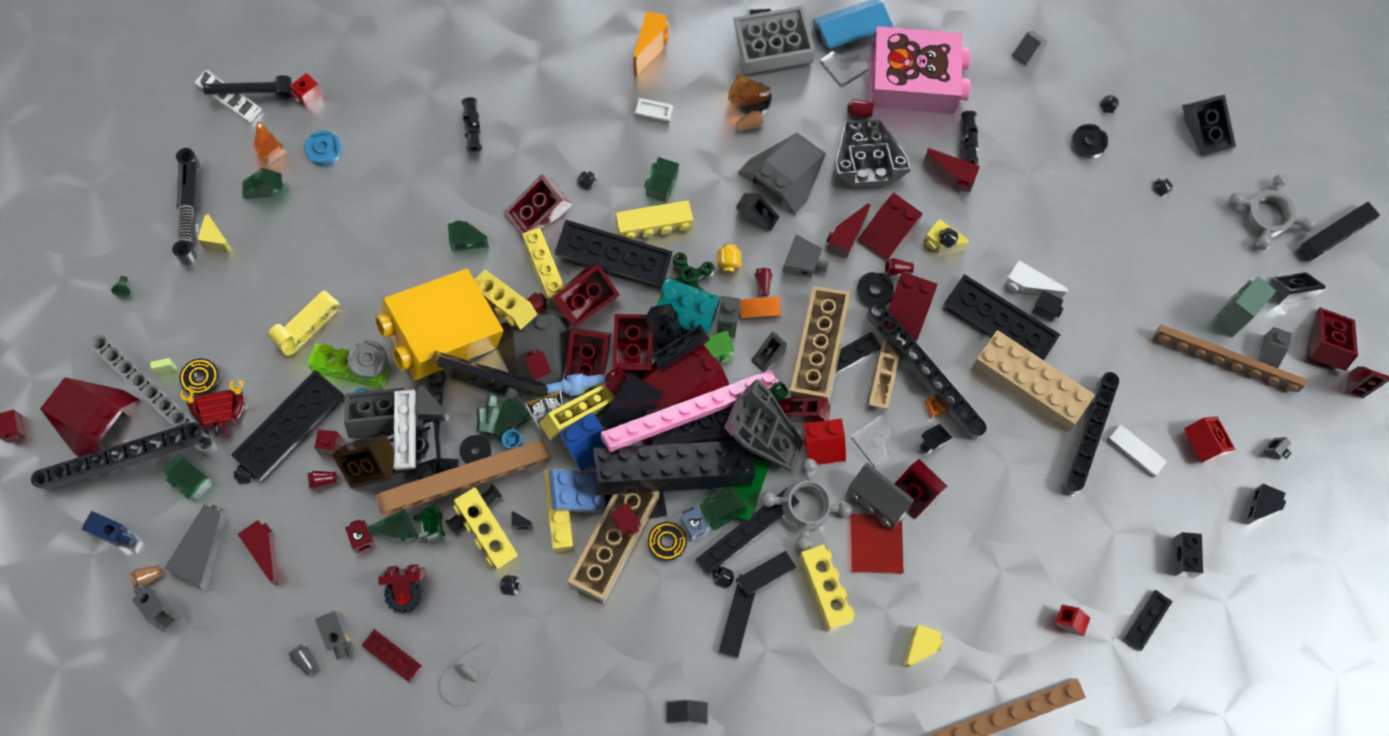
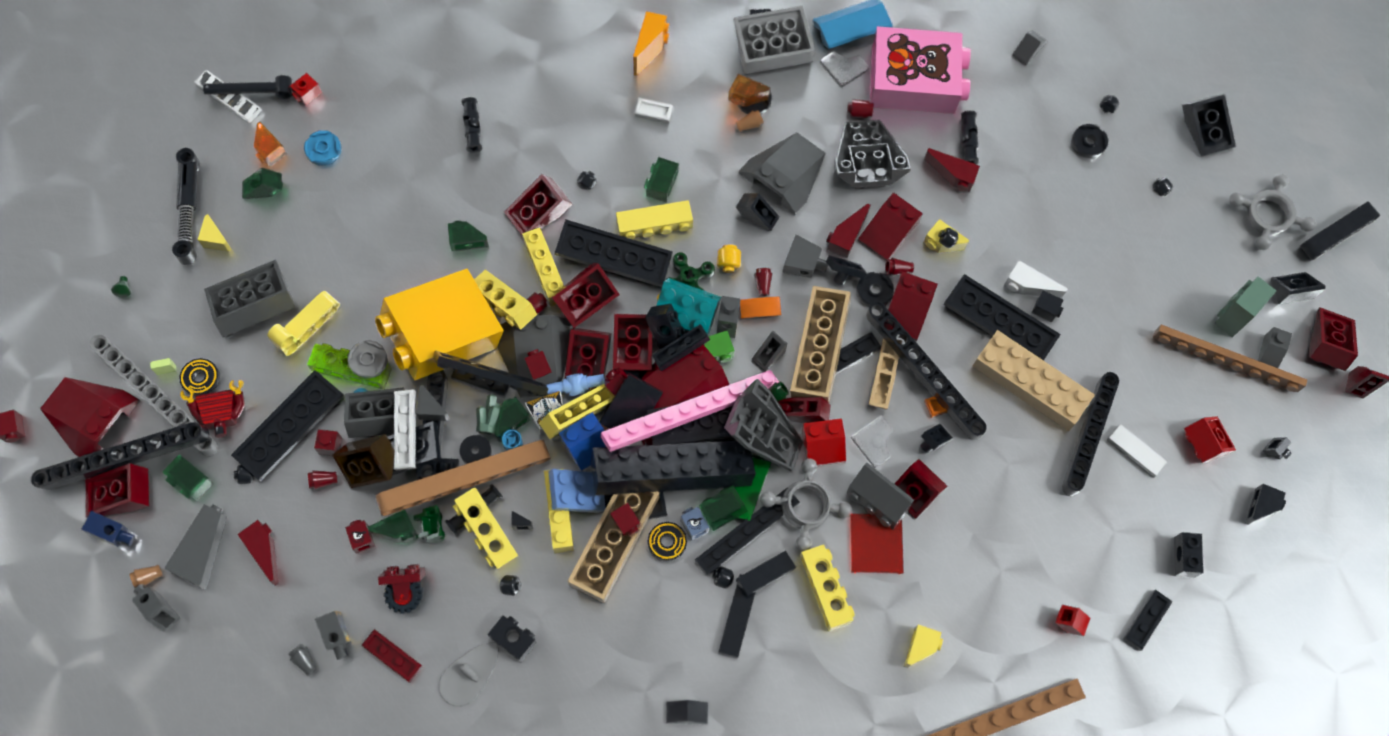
none -> dark red slope [85,463,149,518]
none -> dark grey slope [204,260,295,337]
none -> black brick [487,615,537,662]
none -> black tile [826,255,867,285]

